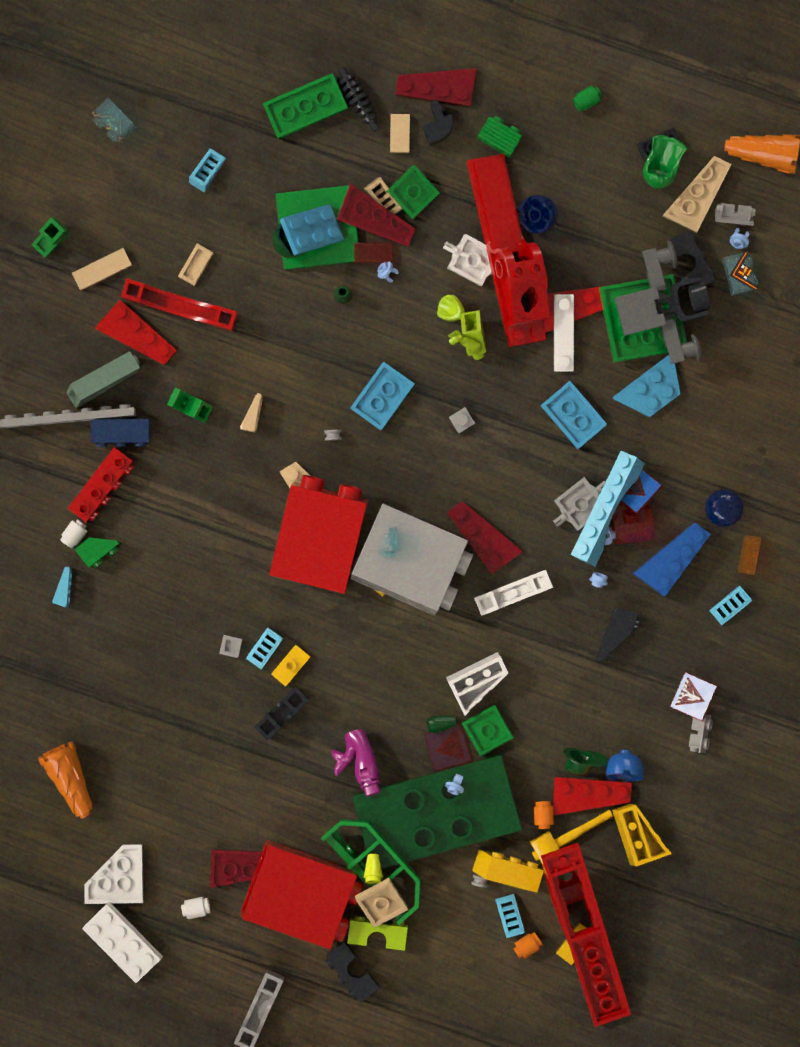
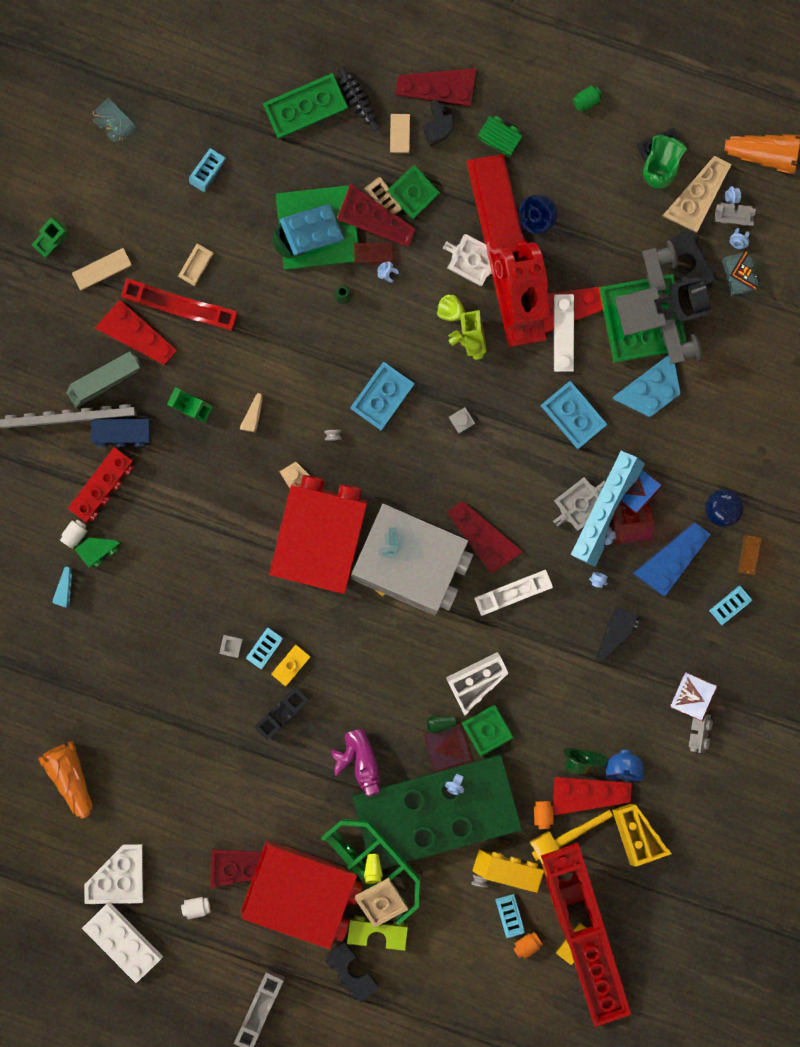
none -> light blue plate [725,186,741,205]

